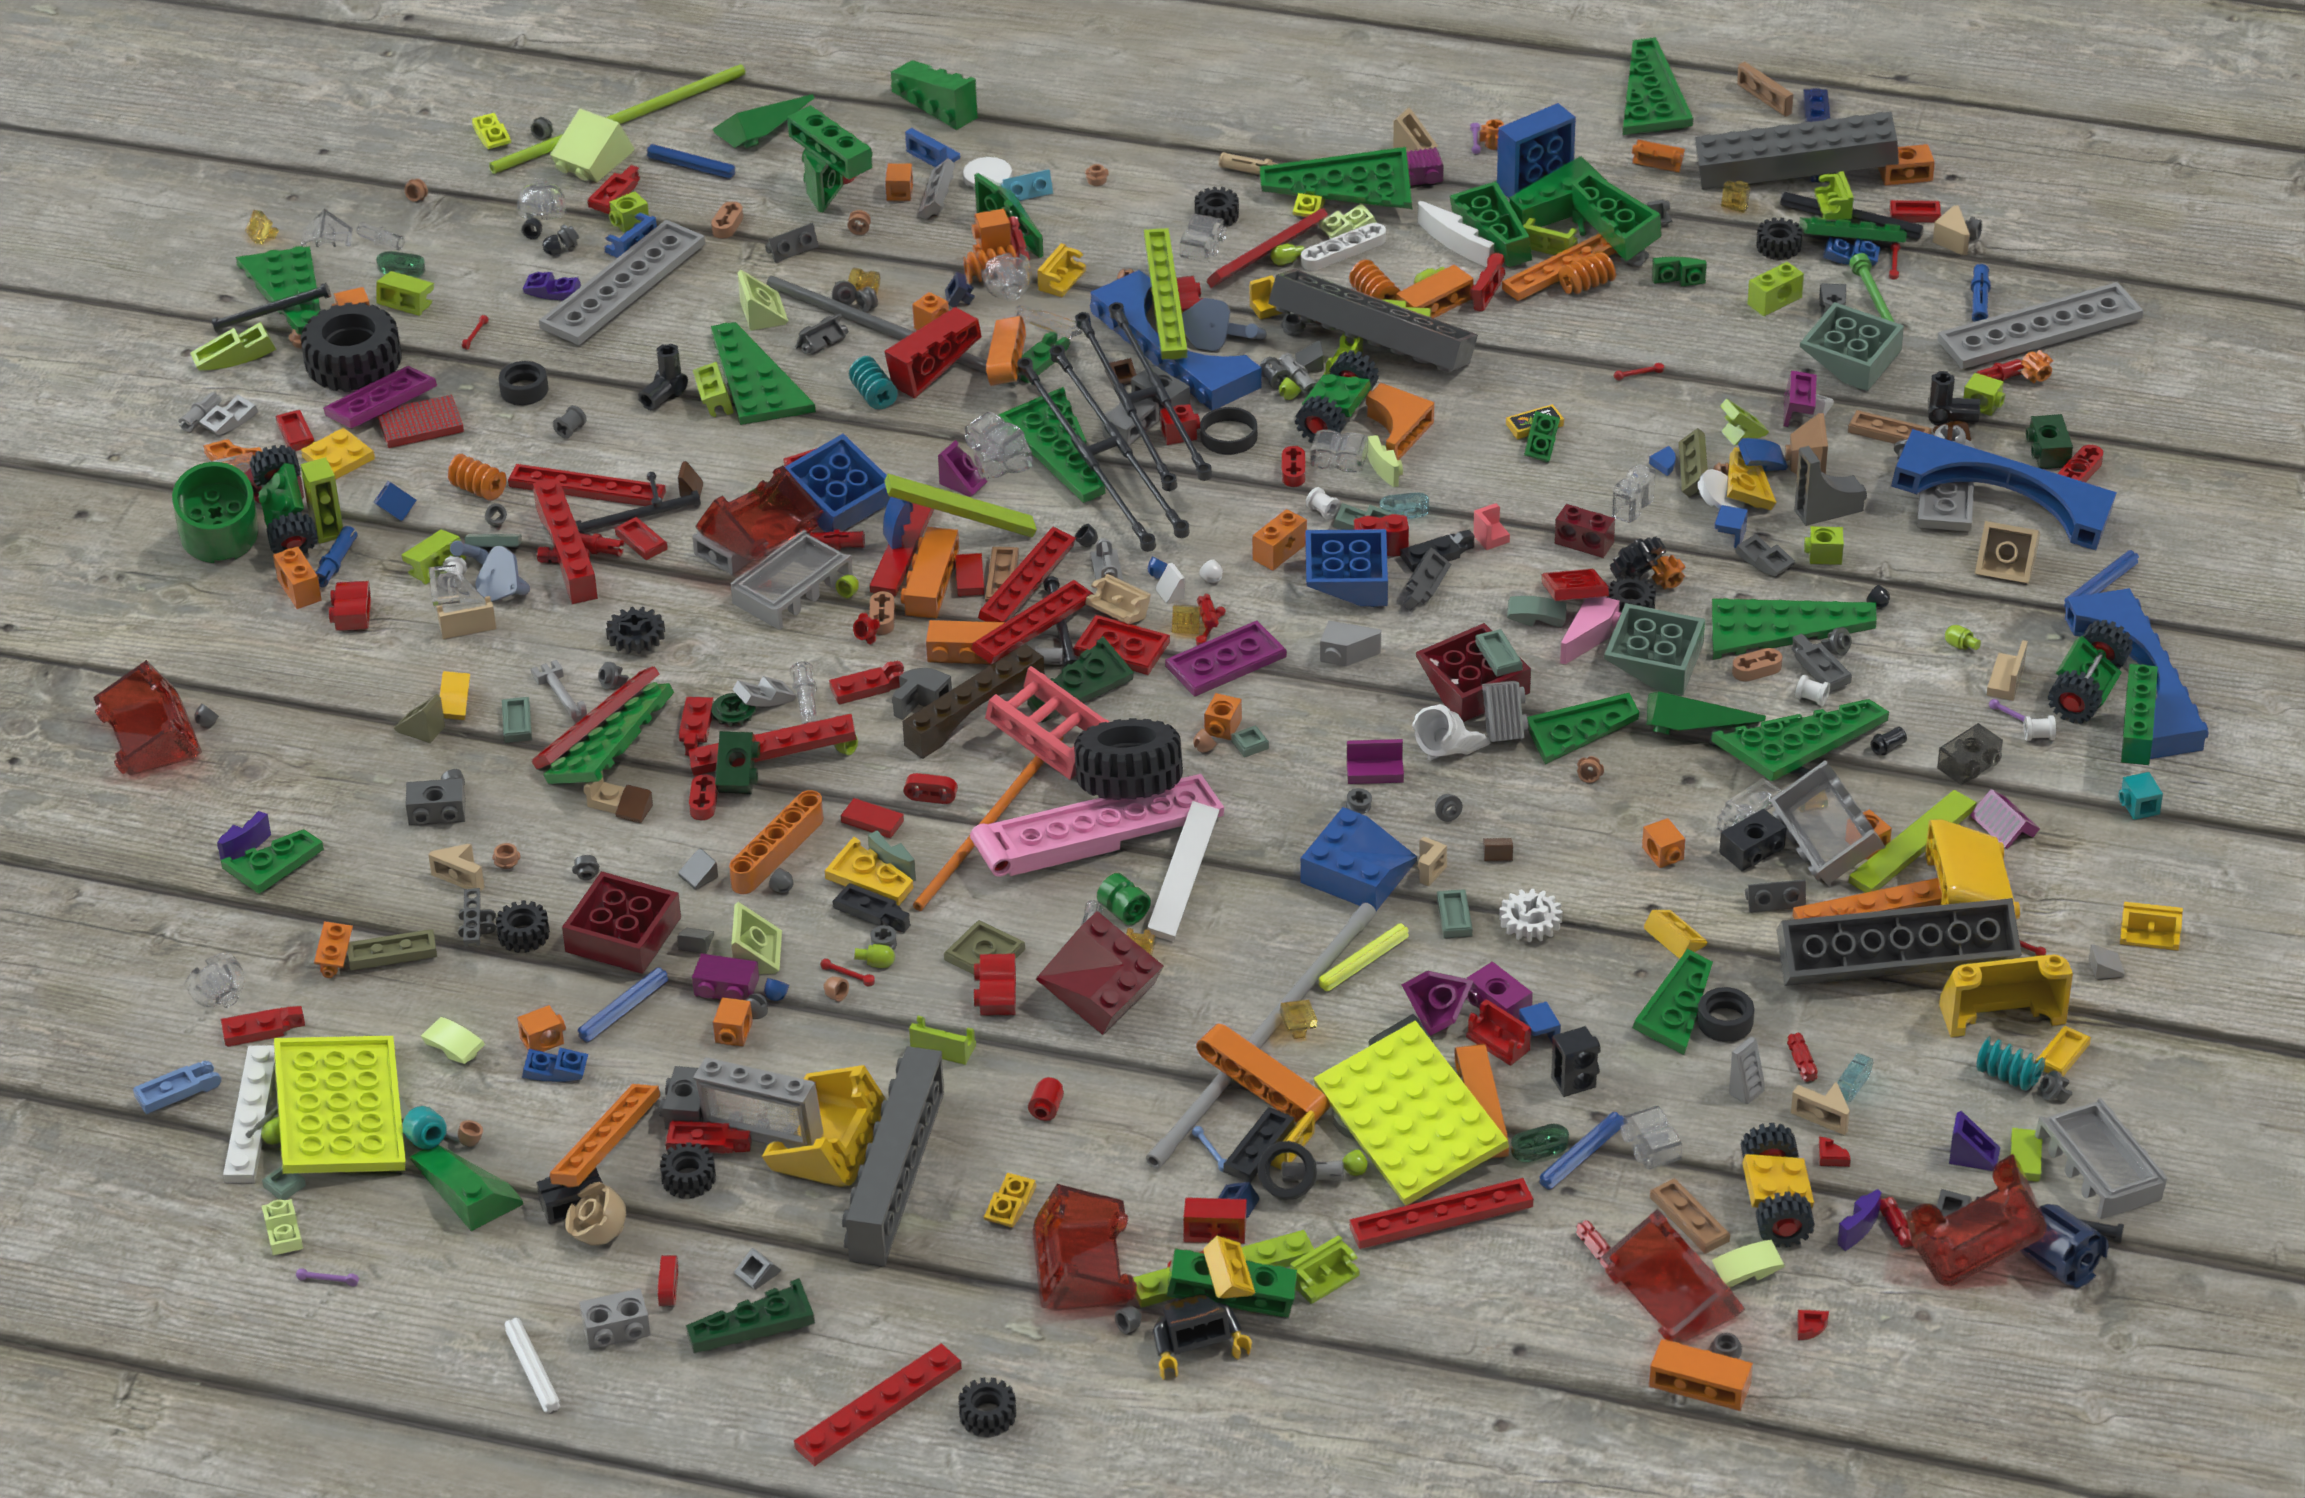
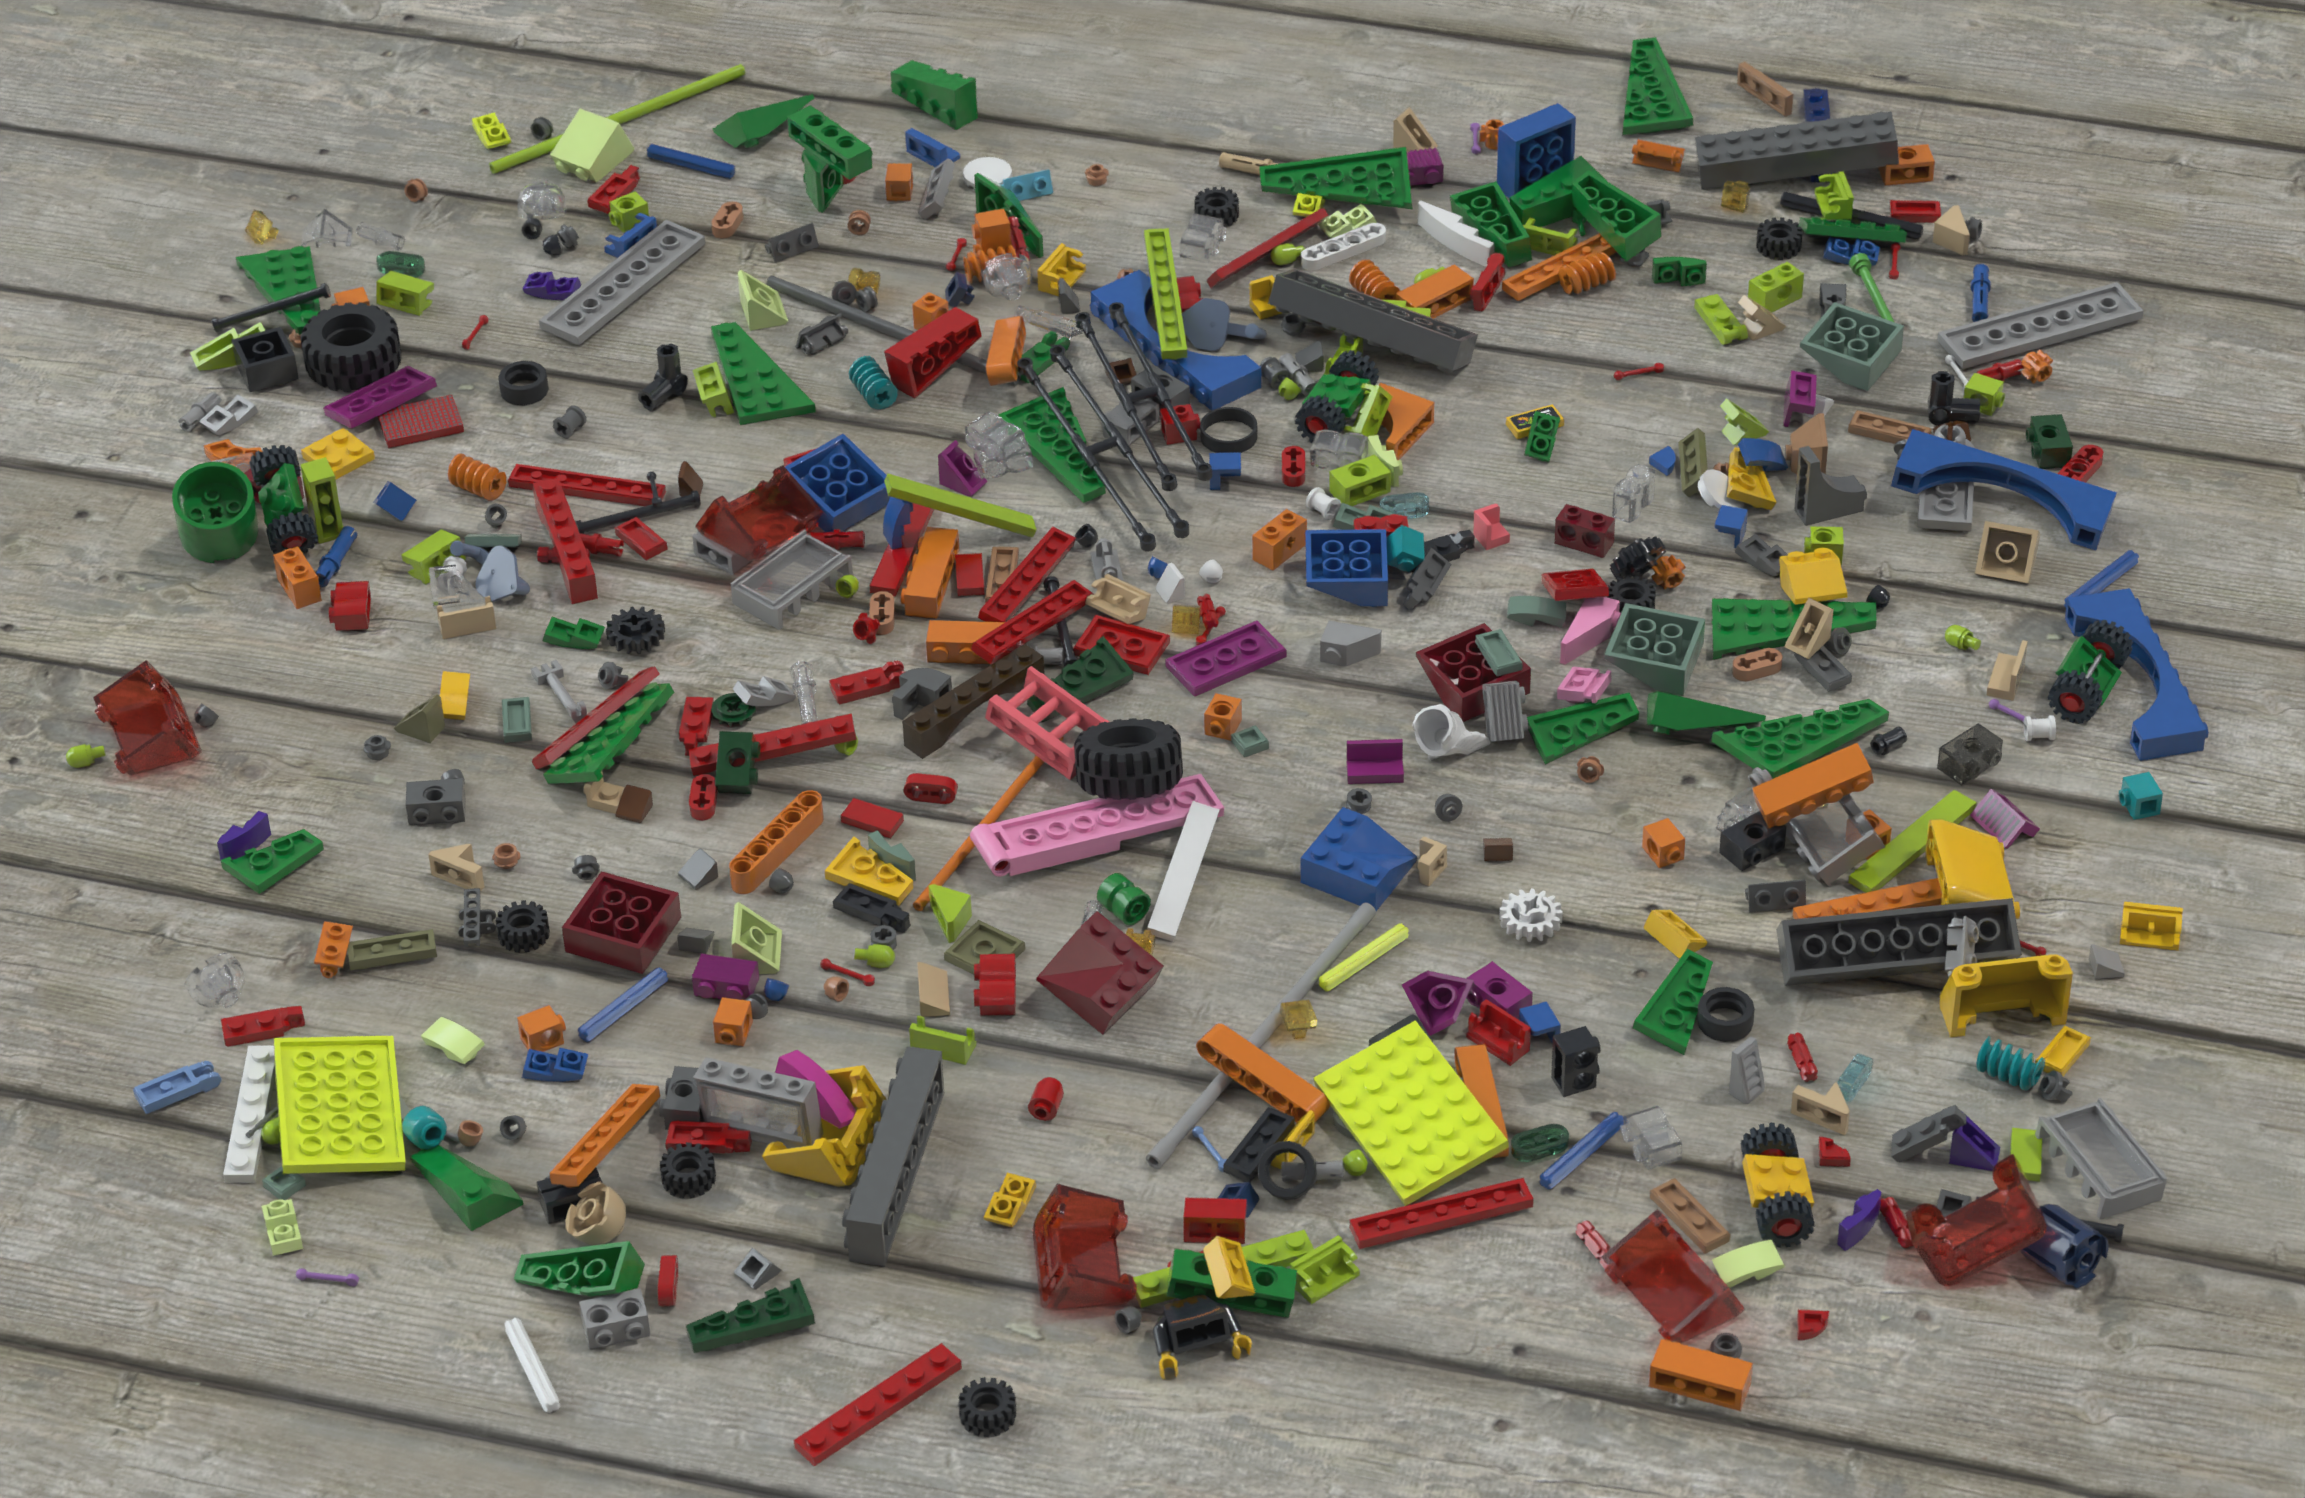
red tile [275,410,315,451] -> none
nougat hinge [1193,728,1218,753] -> none
sand green tile [1437,889,1473,938] -> none
white bush [1795,675,1830,707] -> none
green brick [2121,664,2158,765] -> none
none -> lime cylinder [66,744,106,768]
none -> black brick [232,327,299,392]
none -> dark grey plate [364,735,391,760]
none -> dark grey hinge [500,1115,527,1140]
none -> green wedge [514,1241,645,1297]
none -> green slope [542,616,605,649]
none -> dark pink slope [775,1050,856,1129]
none -> tan slope [917,962,950,1017]
none -> lime slope [929,884,972,943]
none -> red hinge [946,238,967,271]
none -> dark grey slope [1058,278,1080,314]
none -> blue panel [1209,452,1241,490]
none -> lime brick [1329,455,1391,506]
none -> lime hinge [1343,383,1392,442]
none -> teal brick [1386,525,1425,573]
none -> bright pink plate [1557,667,1611,703]
none -> lime plate [1694,294,1748,345]
none -> tan slope [1738,295,1786,340]
none -> light grey plate [1748,767,1772,787]
none -> orange brick [1752,743,1874,828]
none -> yellow slope [1779,548,1848,605]
none -> tan slope [1784,598,1833,659]
none -> dark grey hinge [1891,1105,1966,1163]
none -> white hinge [1945,355,1968,389]
none -> light grey hinge [1945,916,1979,978]

